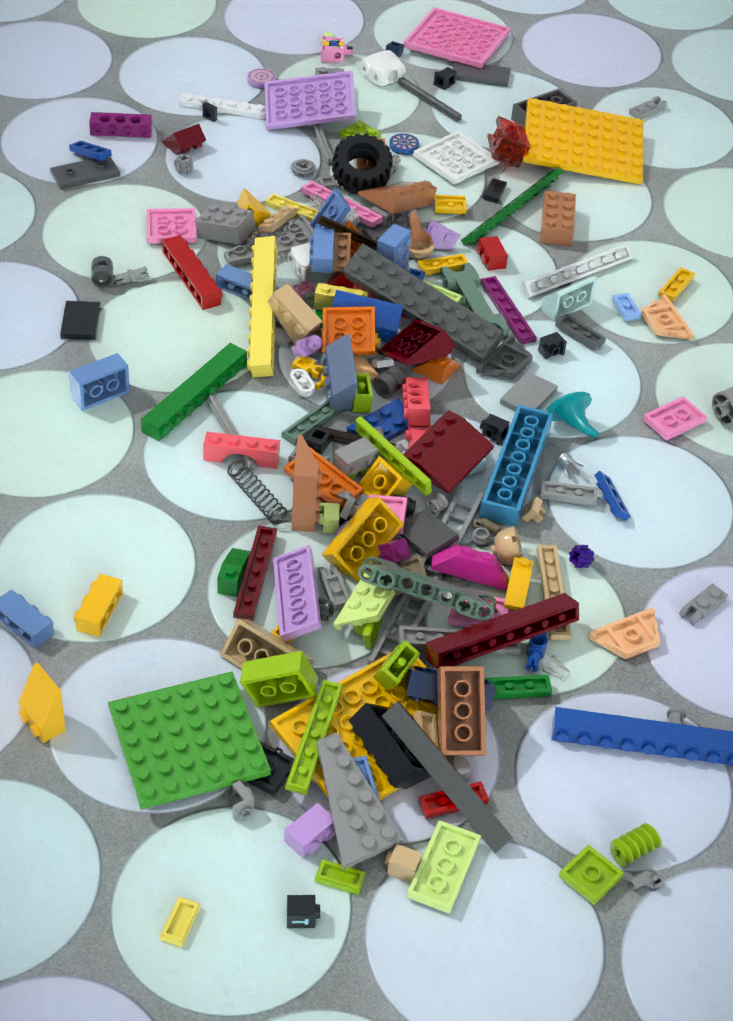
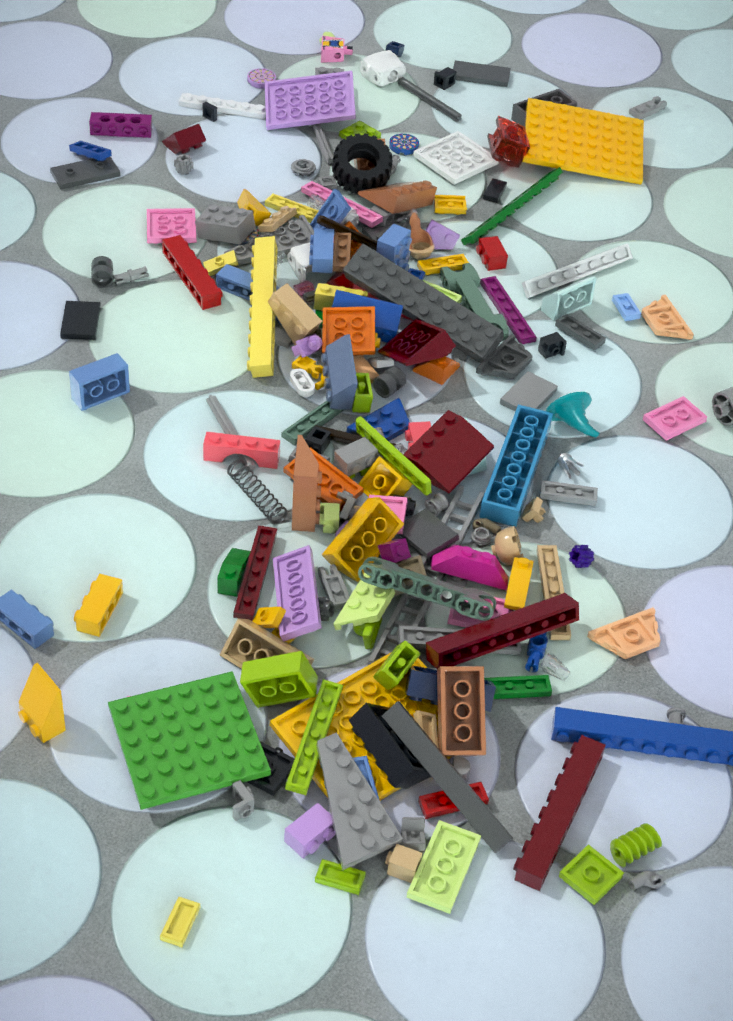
green brick [141,343,248,441] -> none
black brick [287,895,320,928] -> none
coral brick [402,377,430,426] -> none
bright pink plate [403,7,511,69] -> none
black brick [480,414,510,445] -> none
nougat brick [539,191,576,247] -> none
blue plate [594,471,631,521] -> none
yellow plate [658,267,695,303] -> none
light grey hinge [679,584,728,625] -> none
none -> light yellow plate [203,250,238,276]
none -> yellow plate [252,607,286,628]
none -> light grey bracket [401,817,426,851]
none -> dark red brick [513,735,606,891]

